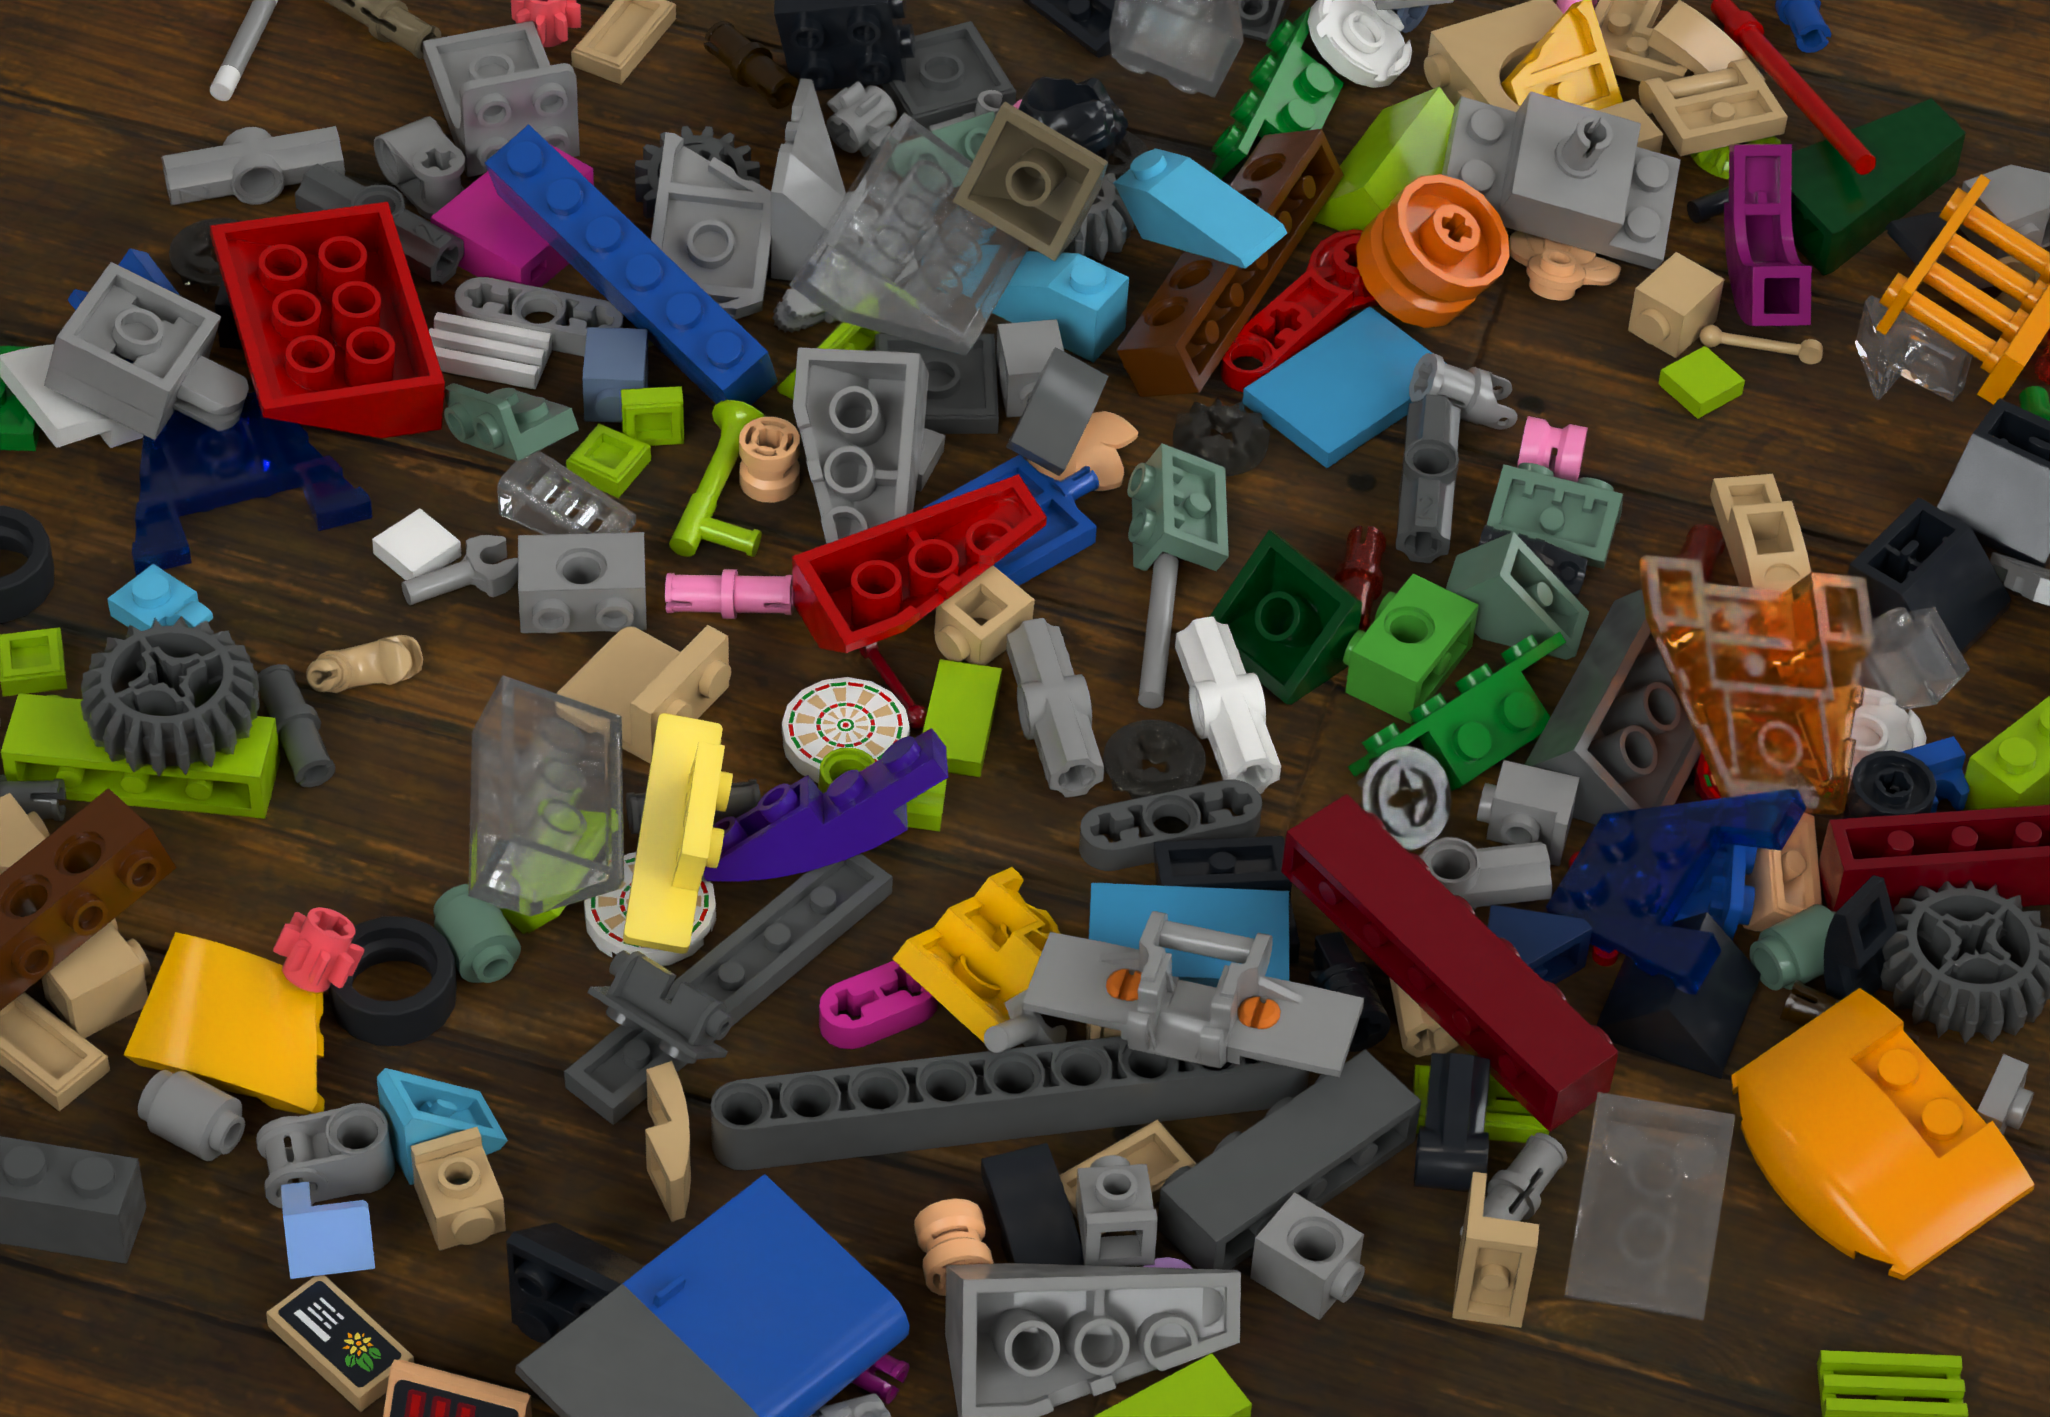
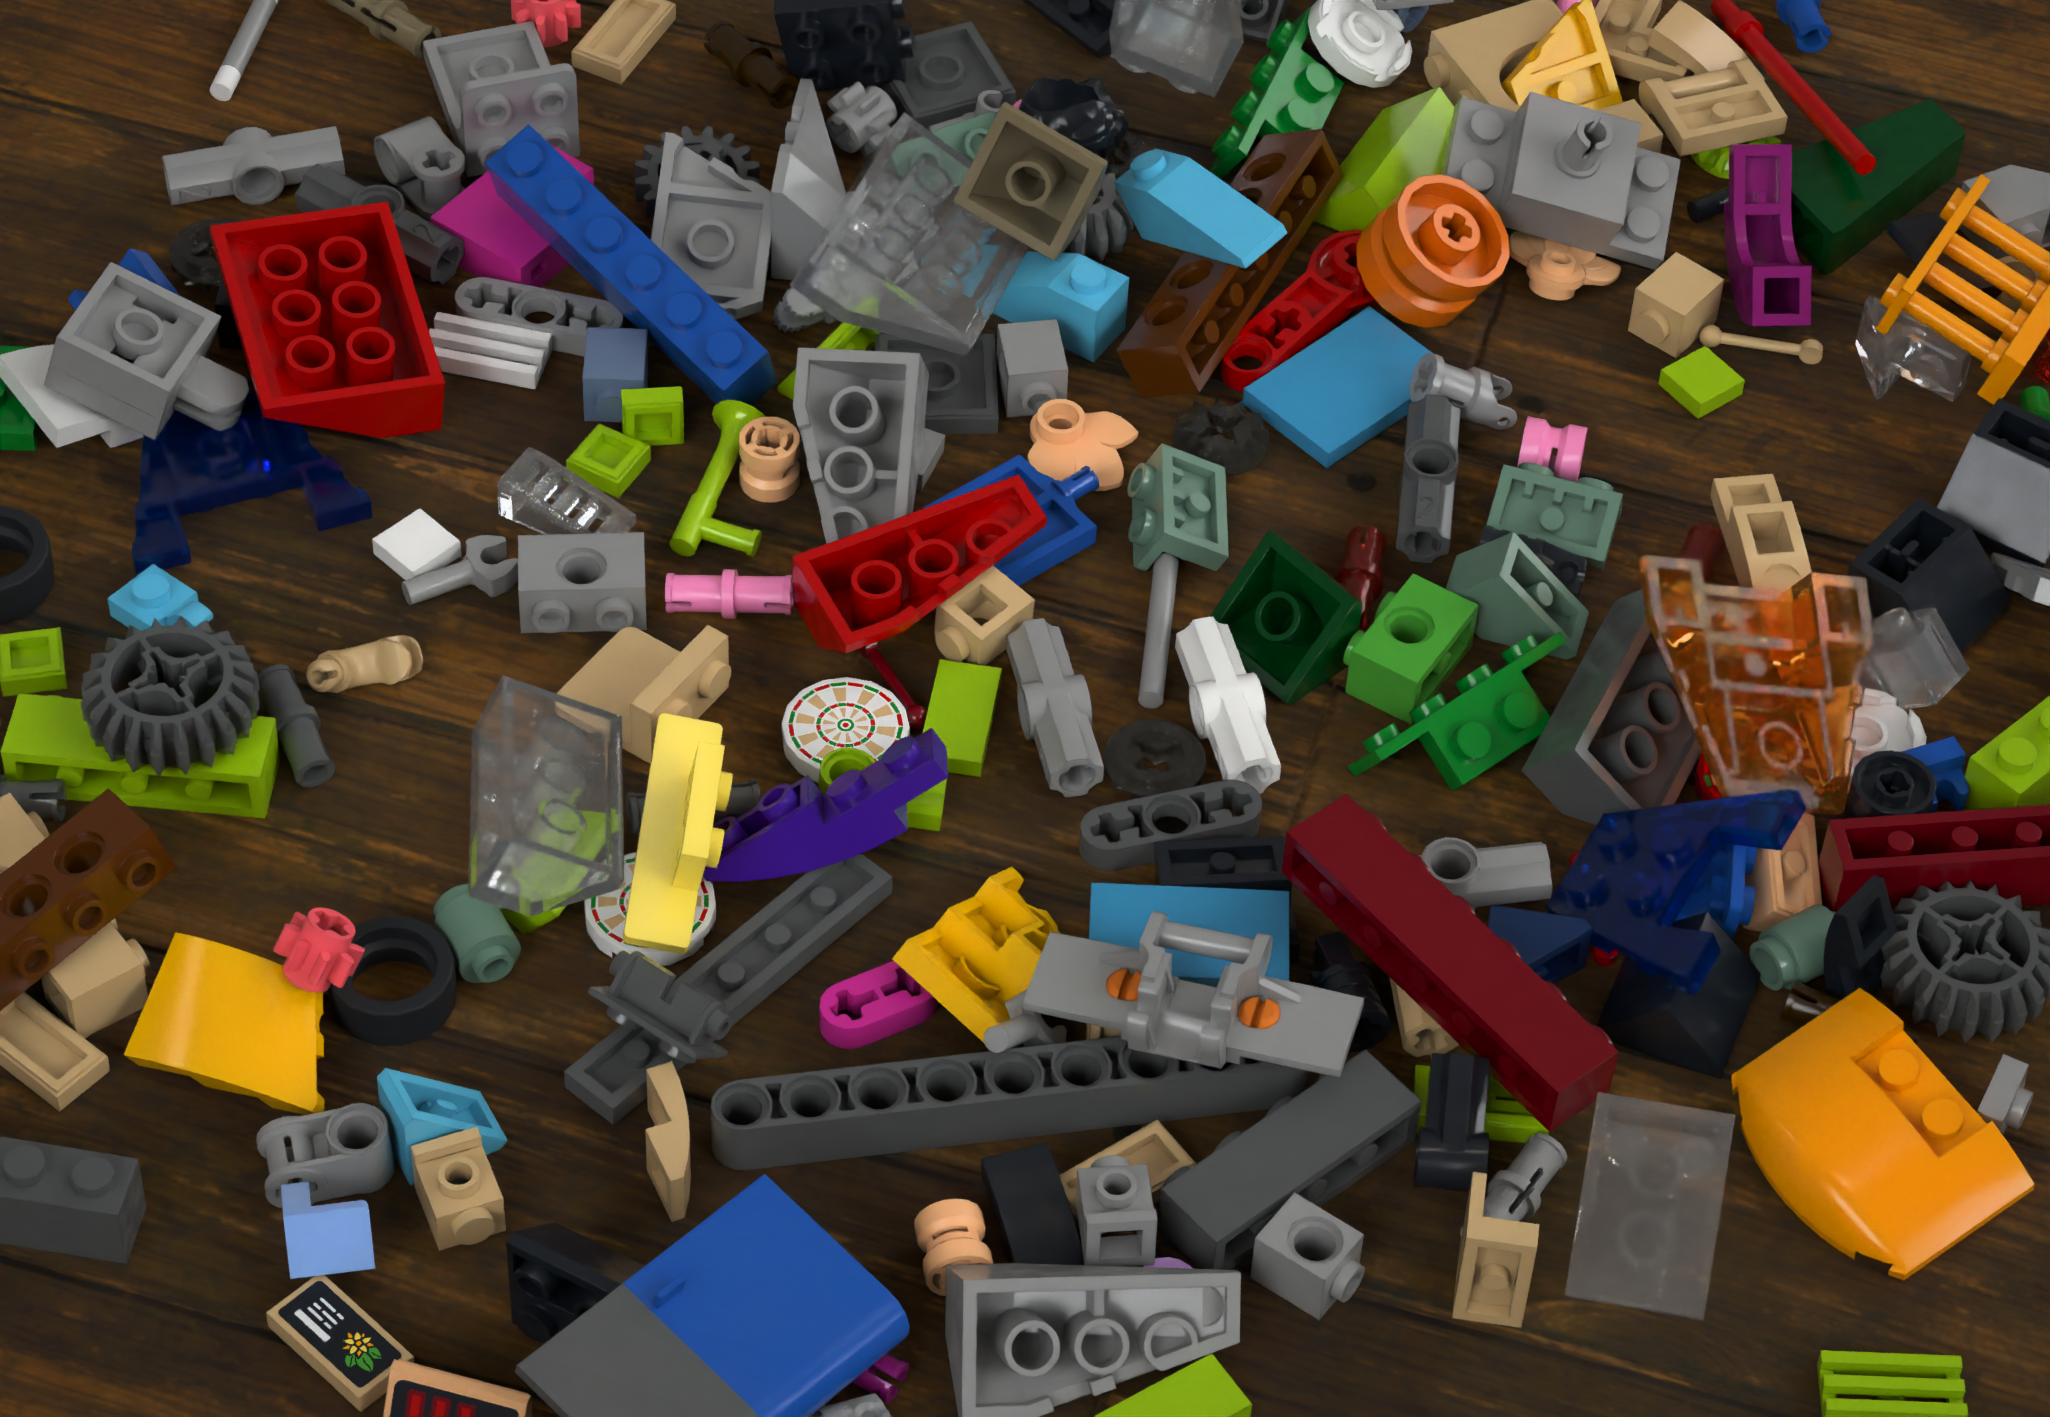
light grey brick [138,1070,245,1161] -> none
sand green bracket [444,383,579,461] -> none
dark grey slope [1006,347,1108,476] -> none
clear smoke gear [1356,746,1452,850] -> none
light grey brick [1477,760,1580,866] -> none

